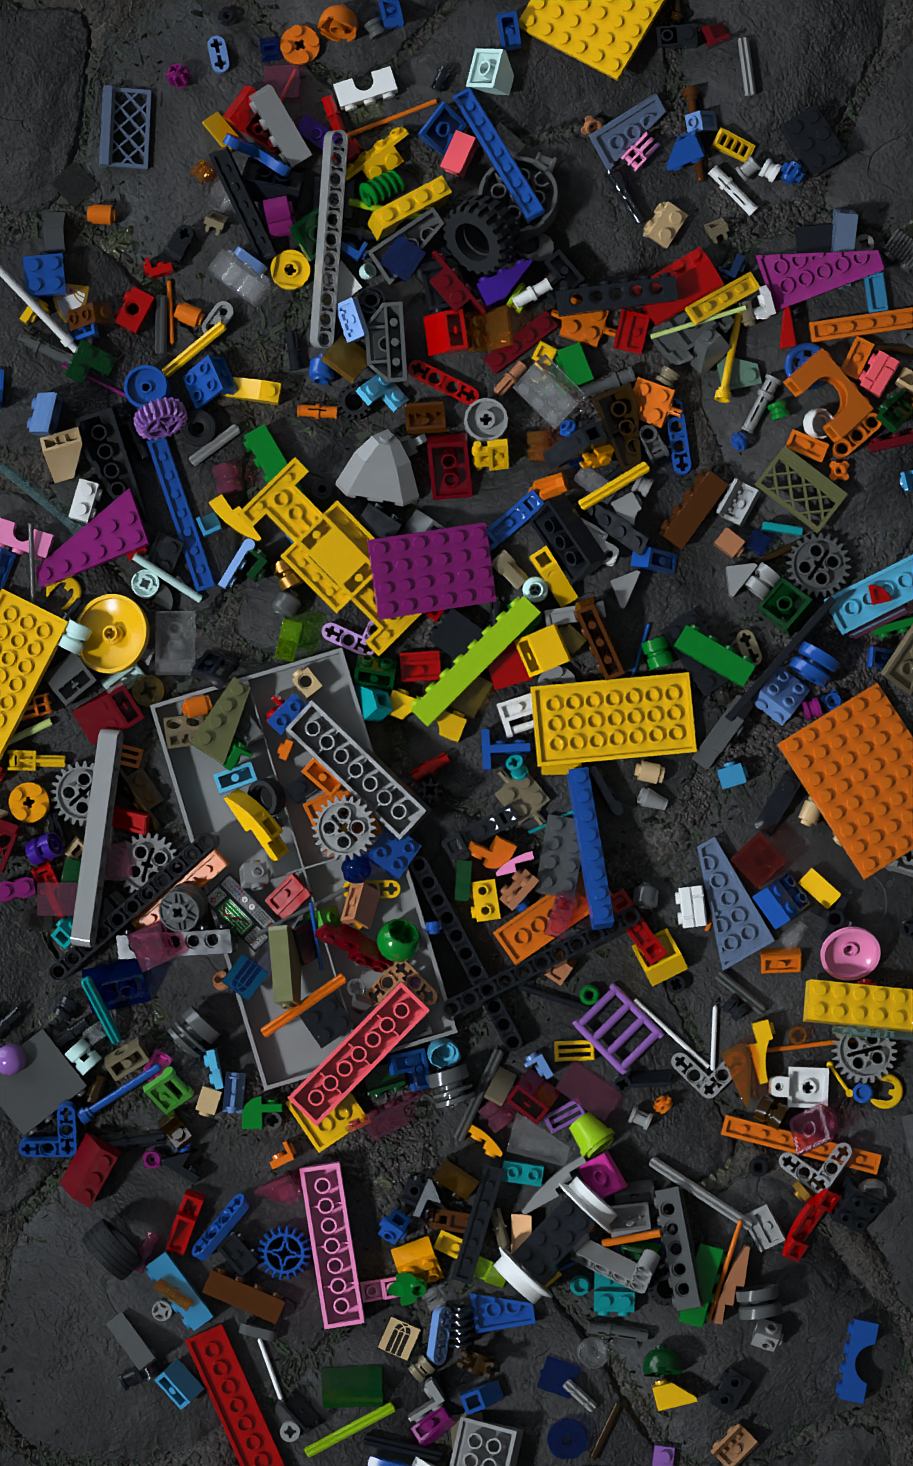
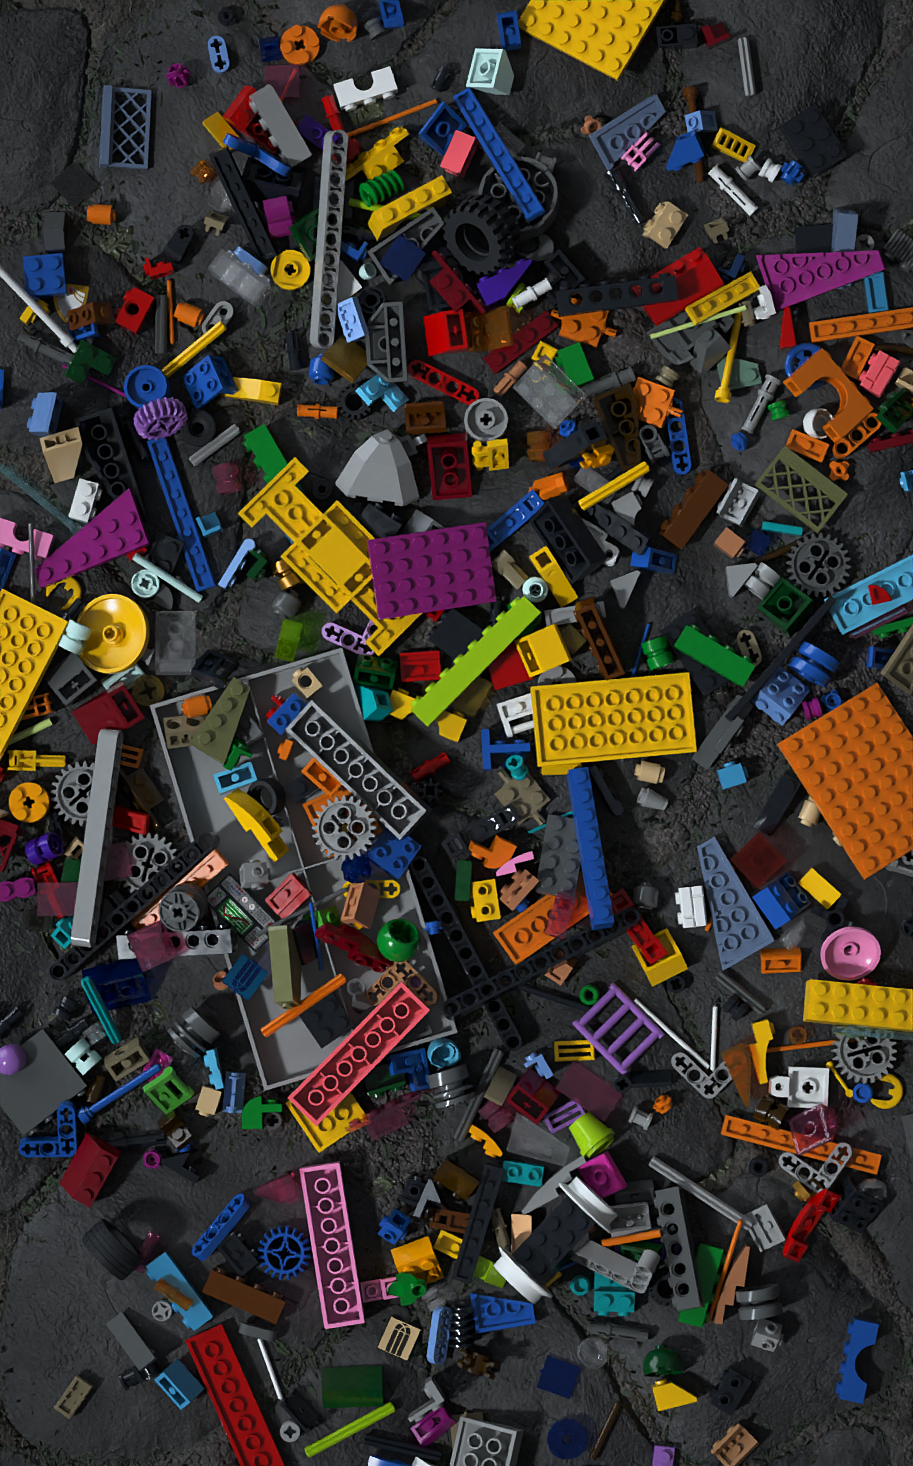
red slope [165,1188,206,1256] -> none
yellow slope [209,494,262,543] -> none
orange bracket [269,1140,297,1169] -> none
dark tan wheel [408,1355,436,1383] -> none
blue slope [460,1379,504,1415] -> none
light grey axle [563,1379,597,1412] -> none
red plate [613,309,650,355] -> none
none -> dark tan plate [54,1374,94,1419]

